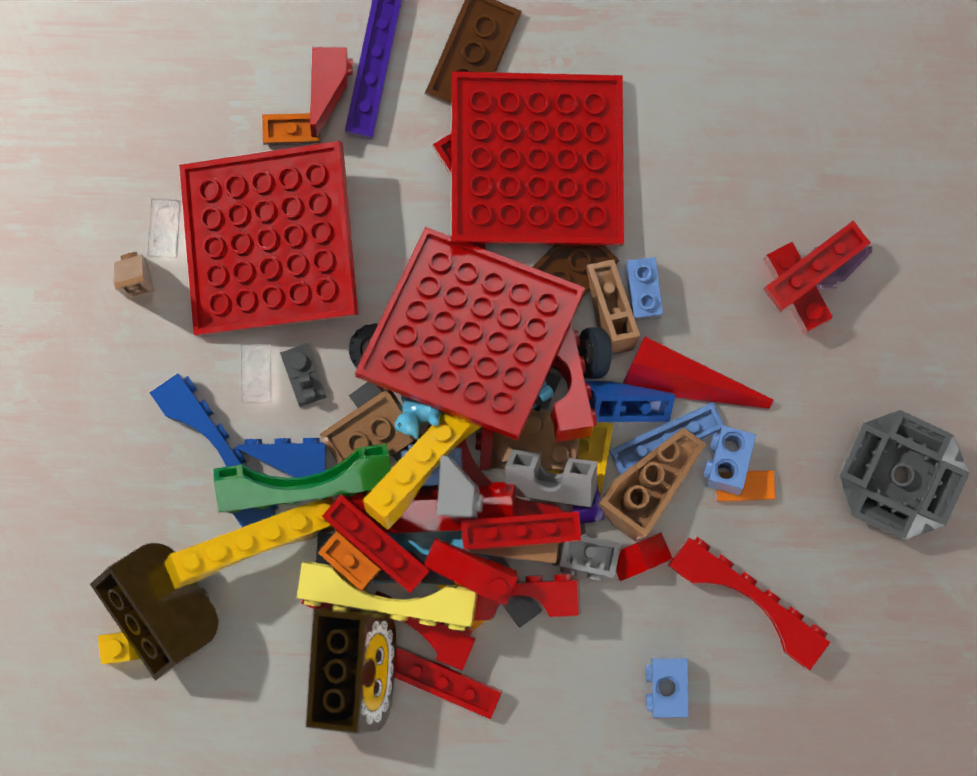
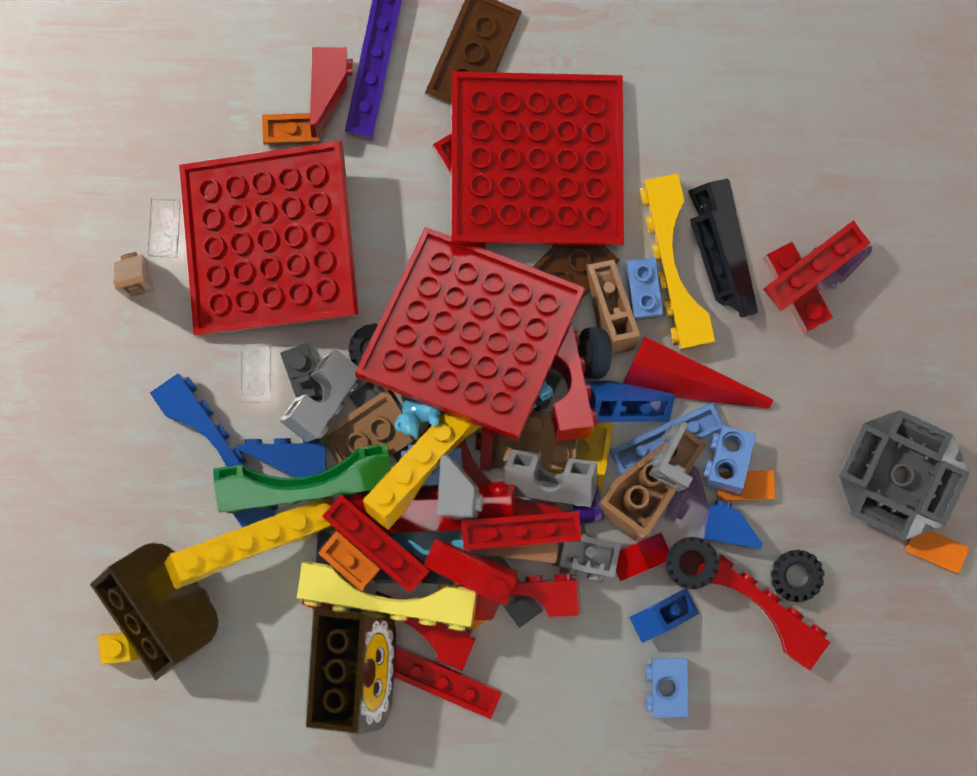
none -> light grey arch [280,349,360,442]
none -> blue slope [629,589,699,643]
none -> yellow arch [639,173,715,351]
none -> light grey bracket [649,421,693,492]
none -> clear purple slope [662,466,709,522]
none -> black tyre [666,537,719,589]
none -> black wedge [688,179,758,318]
none -> blue slope [702,500,762,549]
none -> black tyre [770,550,825,602]
none -> orange tile [904,531,970,574]

